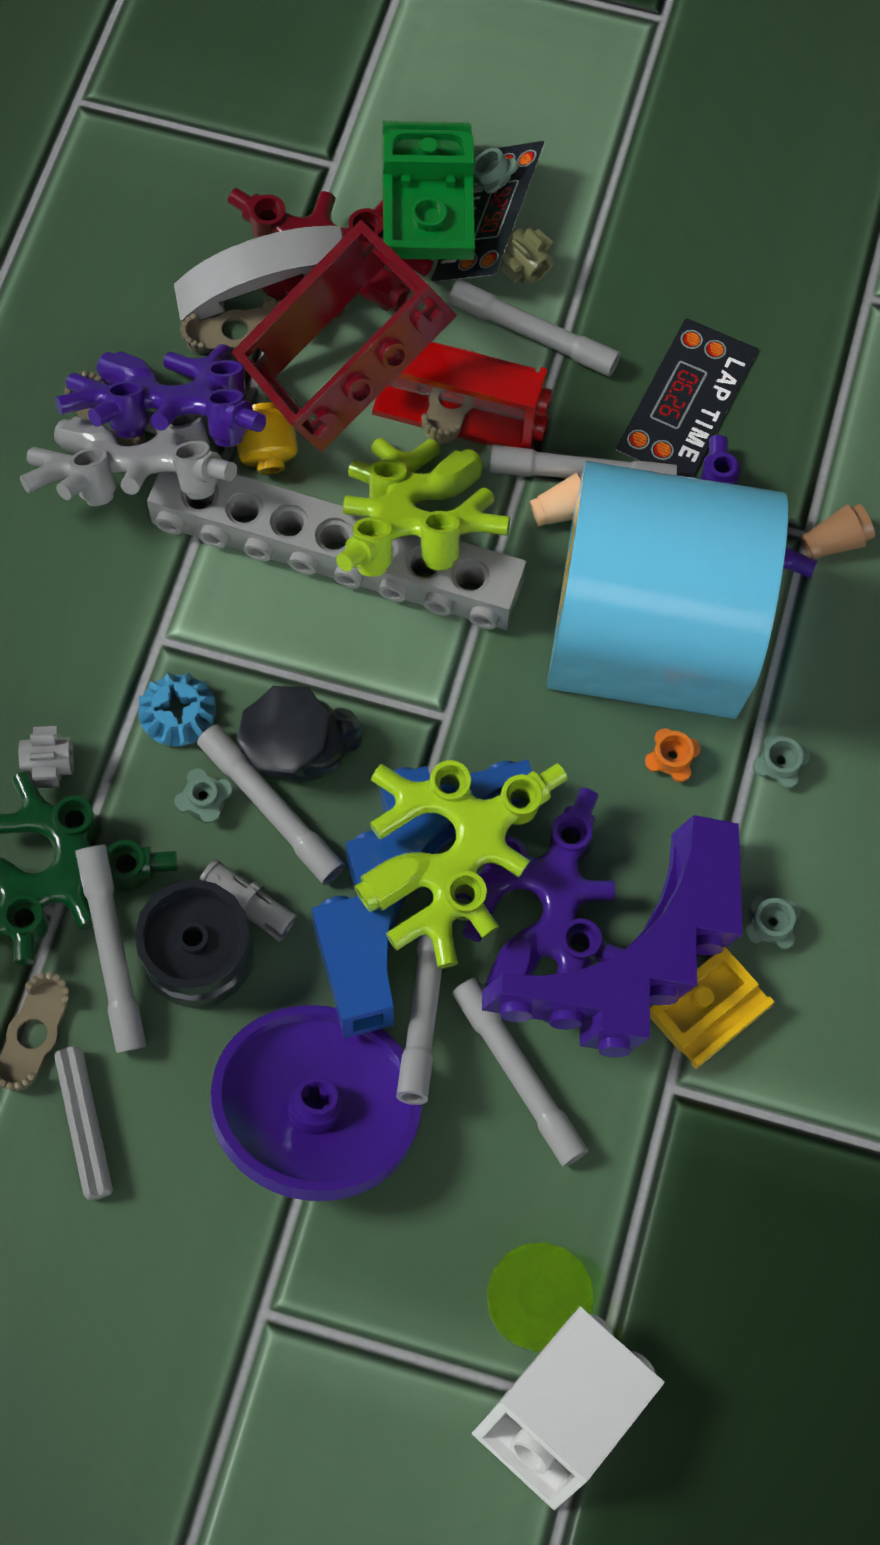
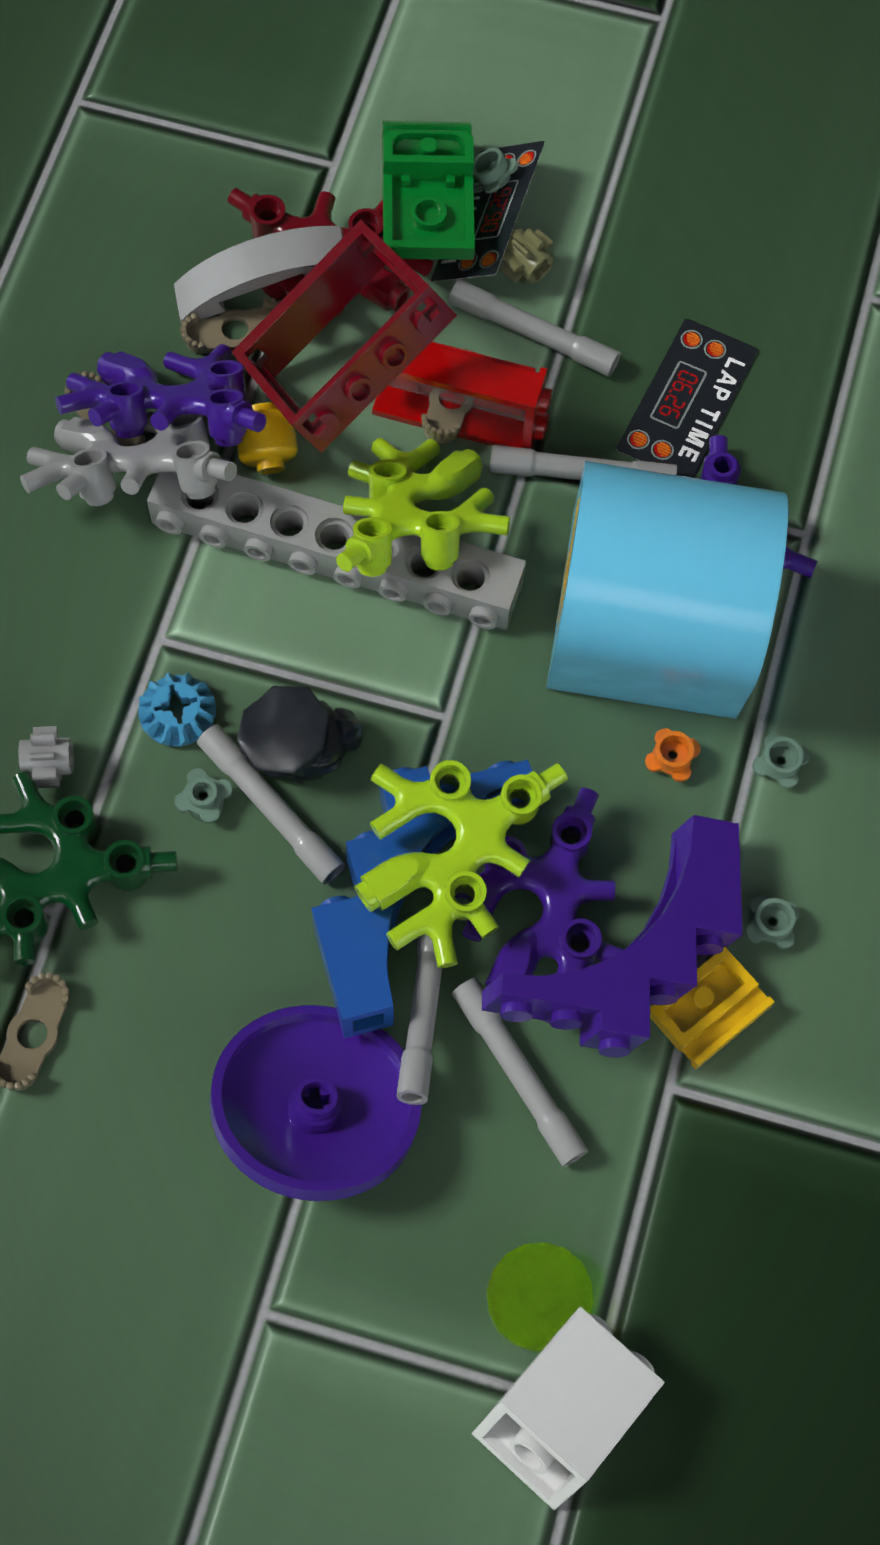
light grey axle [54,1046,113,1200] -> none
light grey piece [75,845,147,1053] -> none
black wheel [134,879,254,1008] -> none
light grey pin [200,859,298,942] -> none
light nougat cone [529,473,582,527] -> none
medium nougat cone [800,504,875,559] -> none

